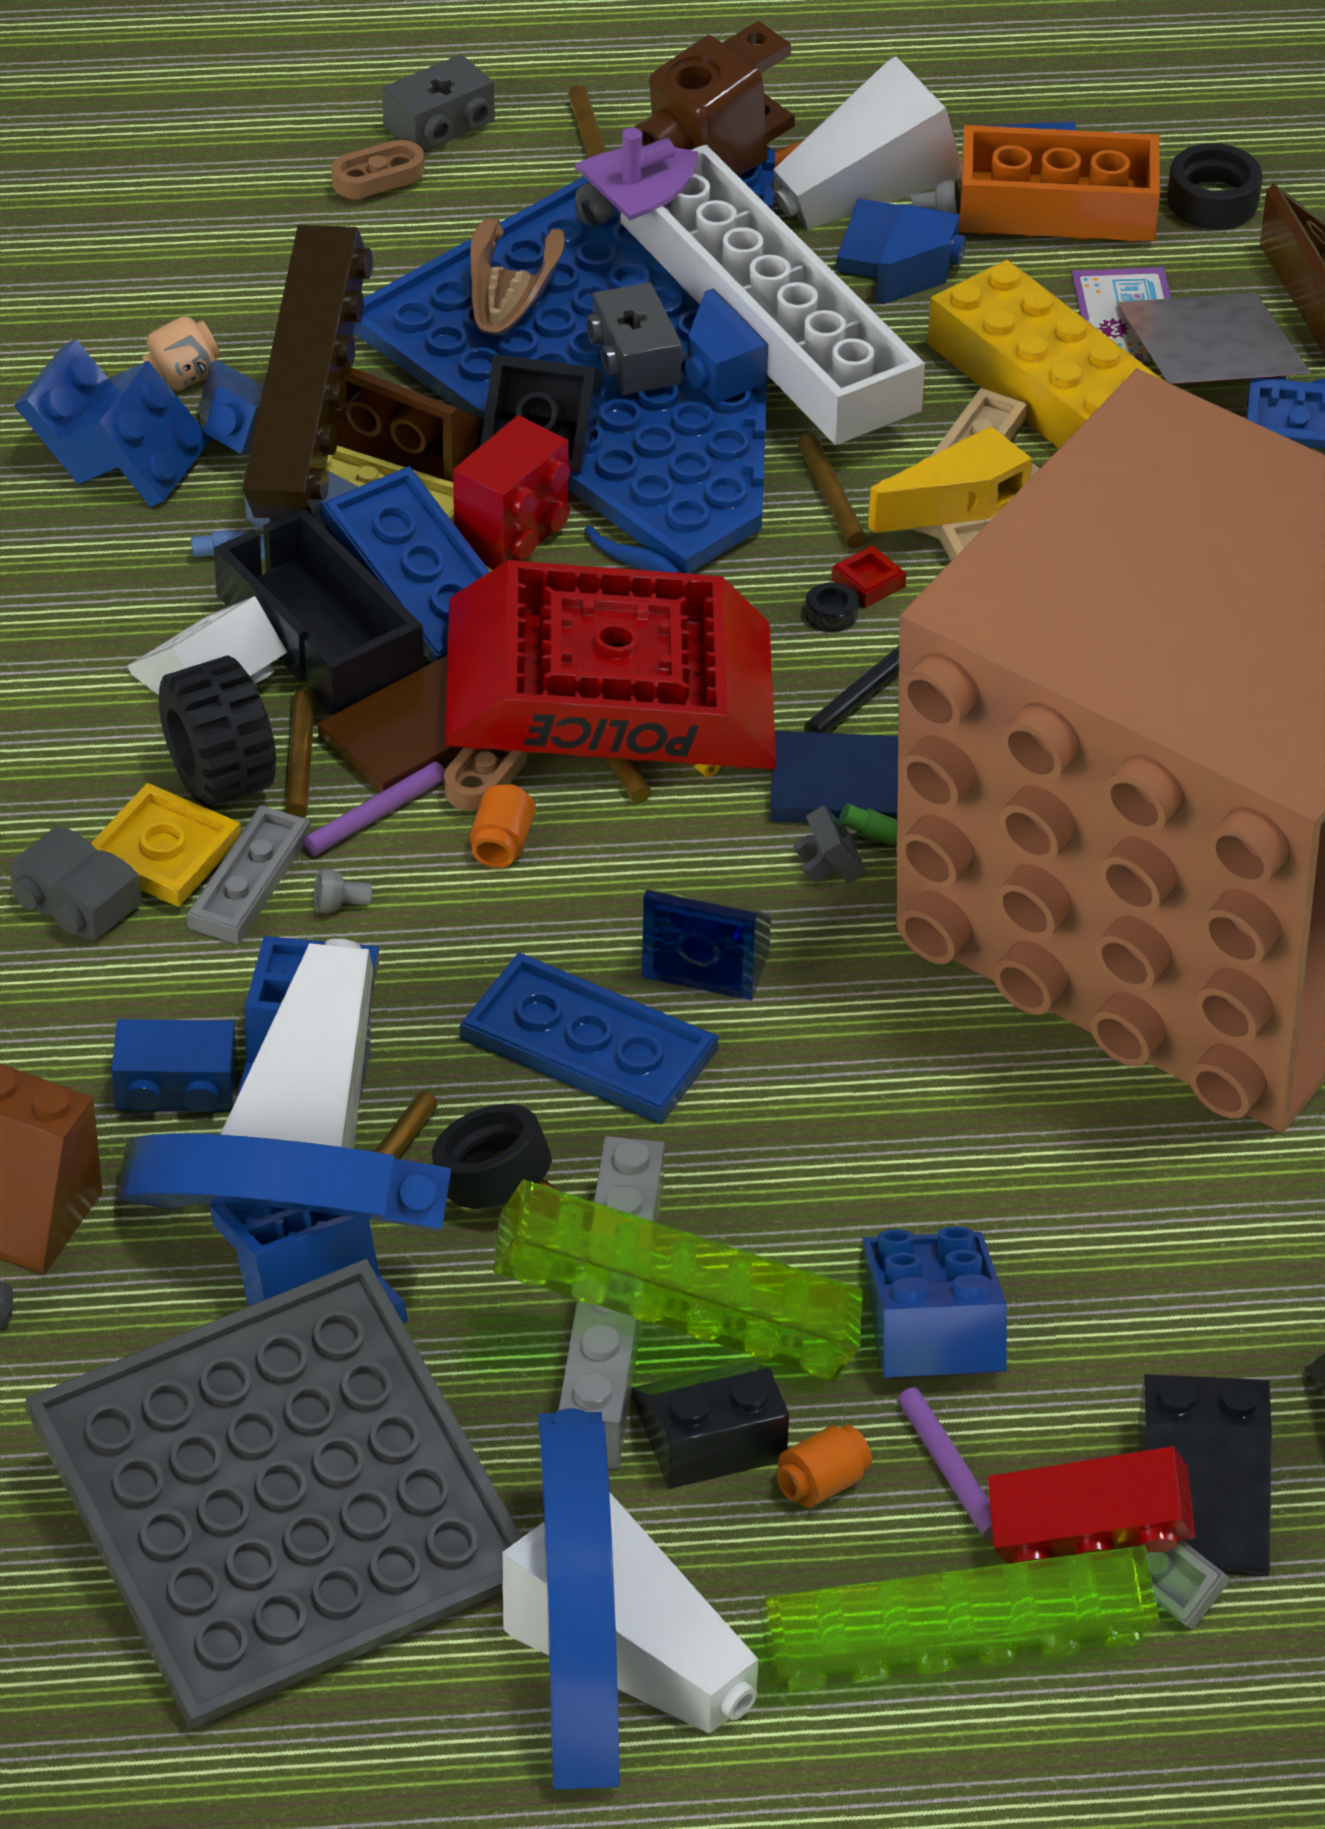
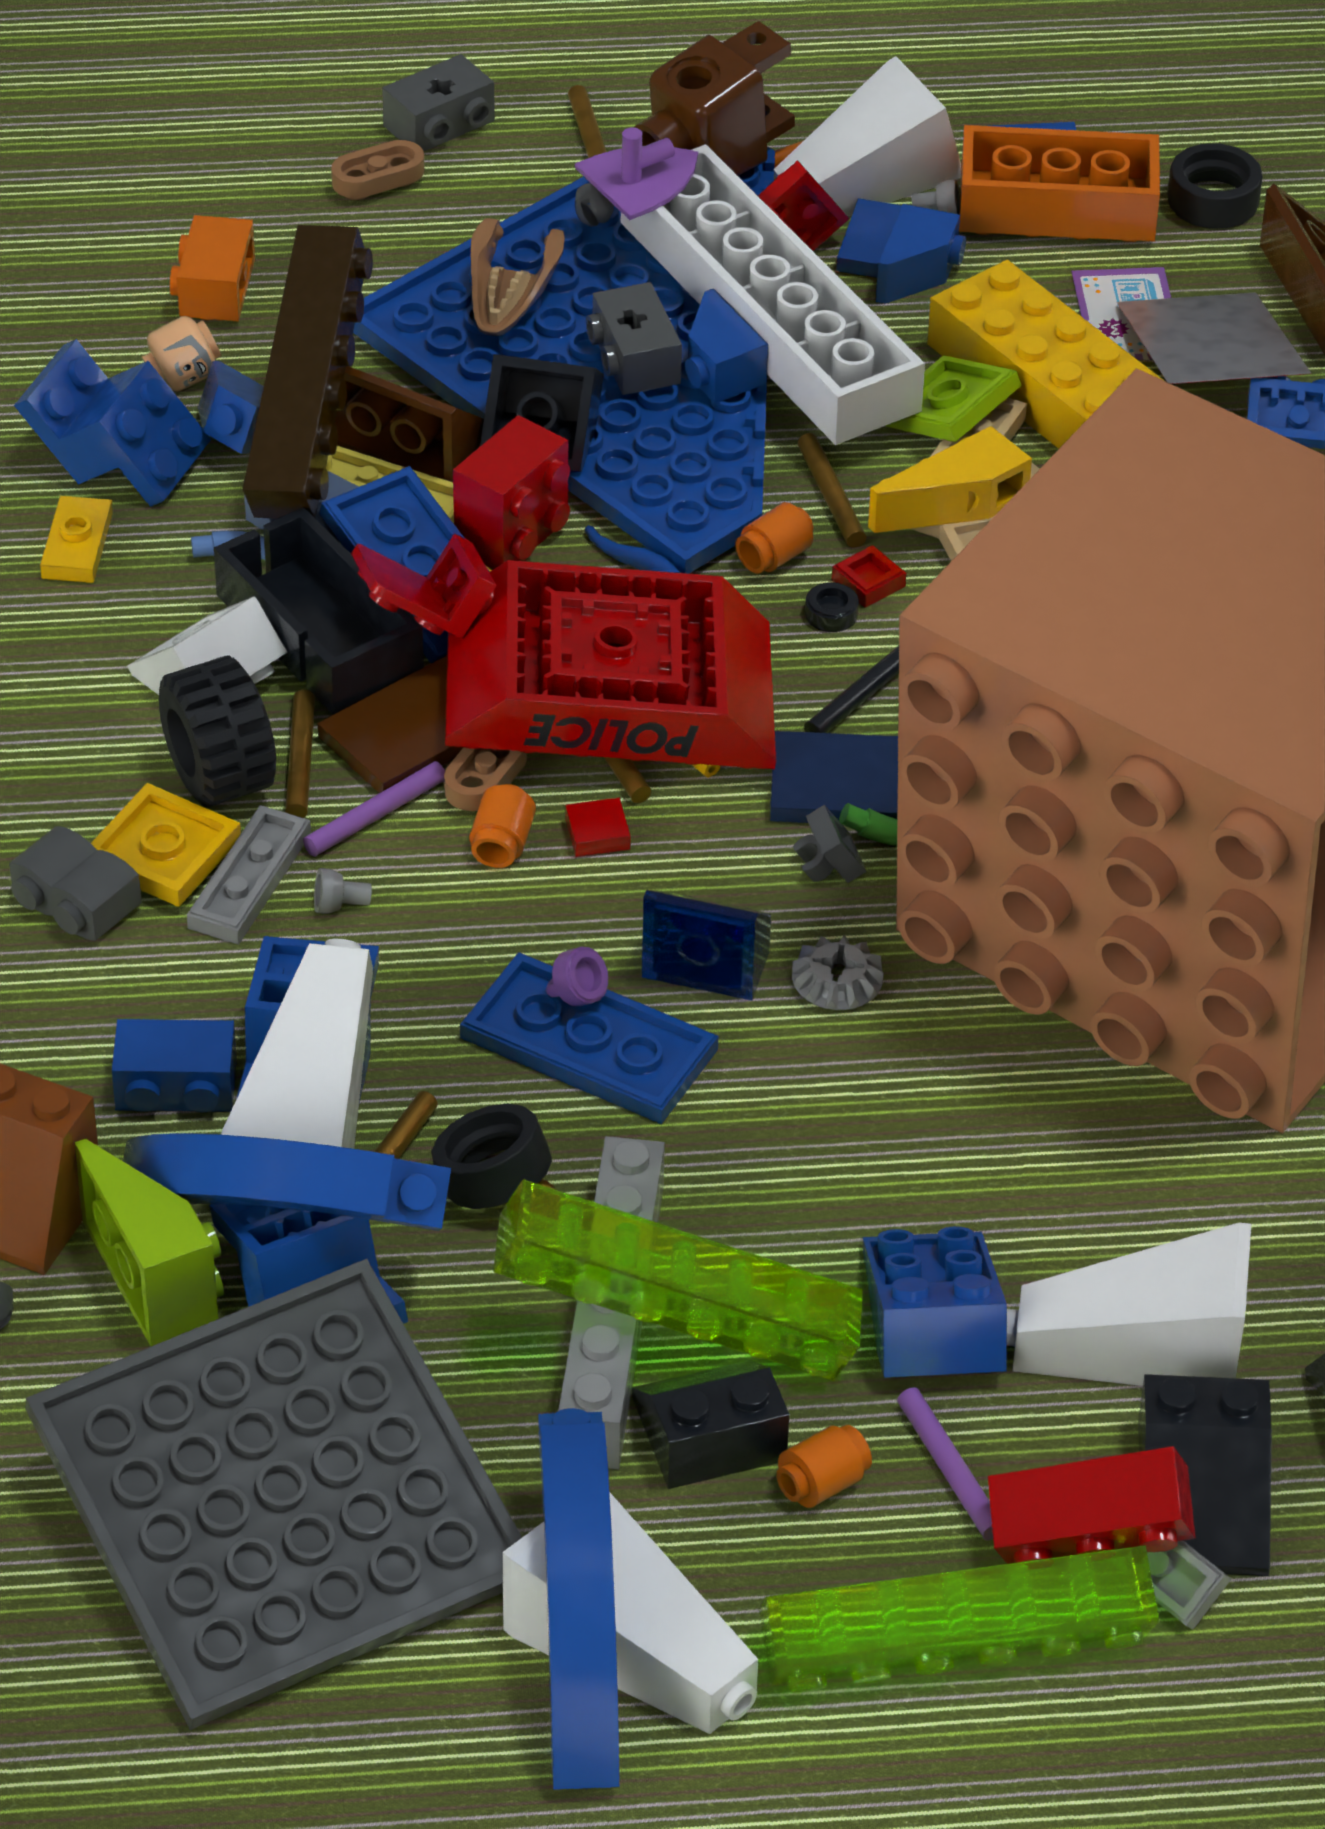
none -> yellow plate [40,496,113,583]
none -> lime slope [75,1139,224,1347]
none -> orange brick [170,215,255,321]
none -> red bracket [351,533,497,639]
none -> medium lavender tile [546,947,609,1006]
none -> red tile [565,797,631,857]
none -> orange brick [735,502,814,574]
none -> red bracket [758,160,850,251]
none -> light grey gear [792,935,884,1010]
none -> lime tile [886,355,1022,442]
none -> white slope [1007,1222,1251,1386]

